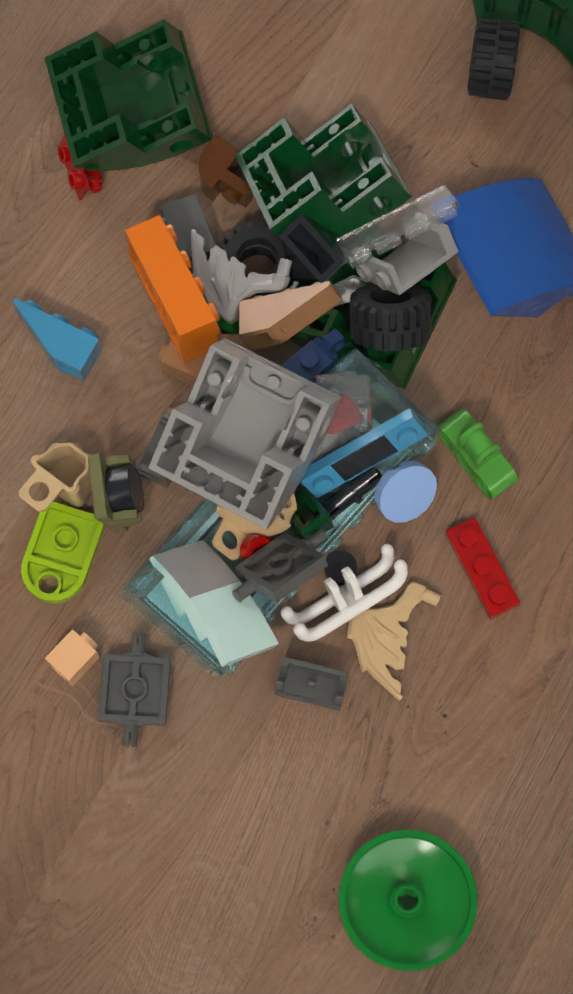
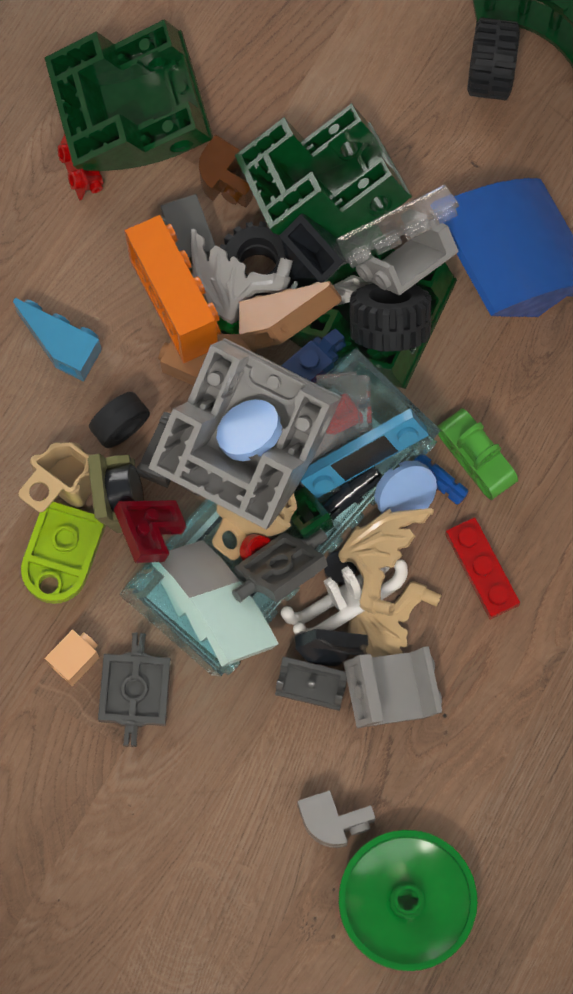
none -> black tyre [89,392,150,448]
none -> dark red plate [114,500,187,563]
none -> light blue tile [216,399,282,461]
none -> black slope [295,629,368,666]
none -> light grey brick [297,790,376,848]
none -> tan animal [338,508,434,616]
none -> light grey panel [344,646,443,728]
none -> blue axle [414,453,469,504]

